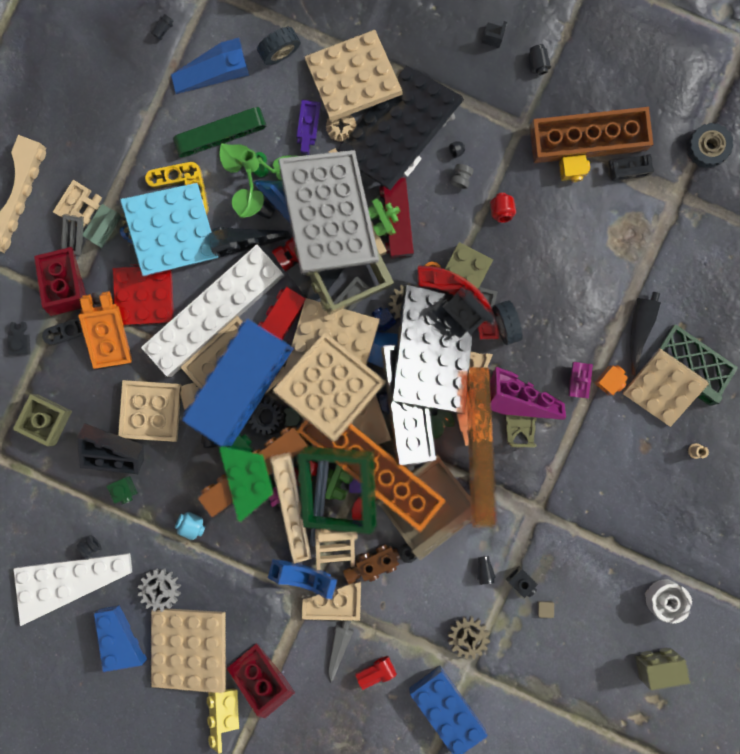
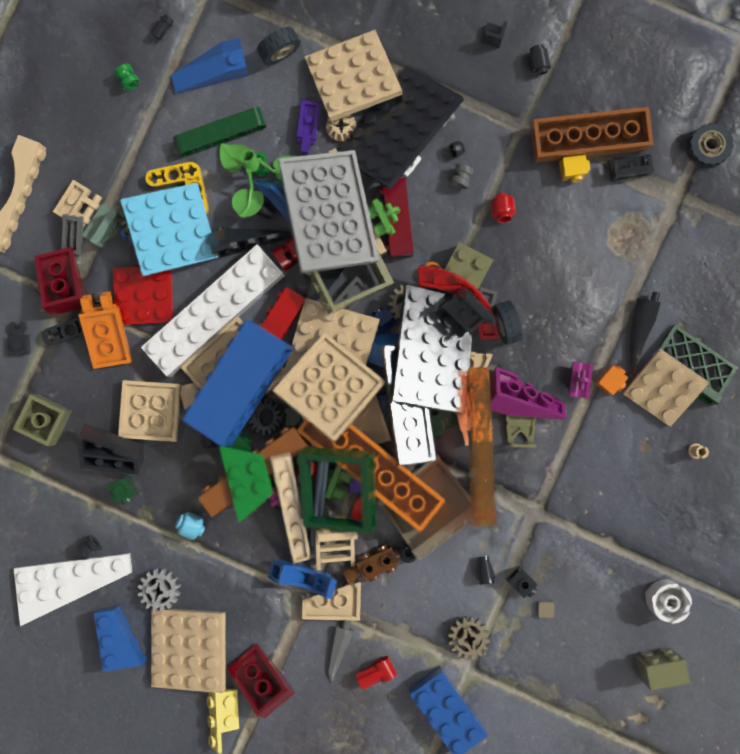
none -> green wheel [114,63,140,91]

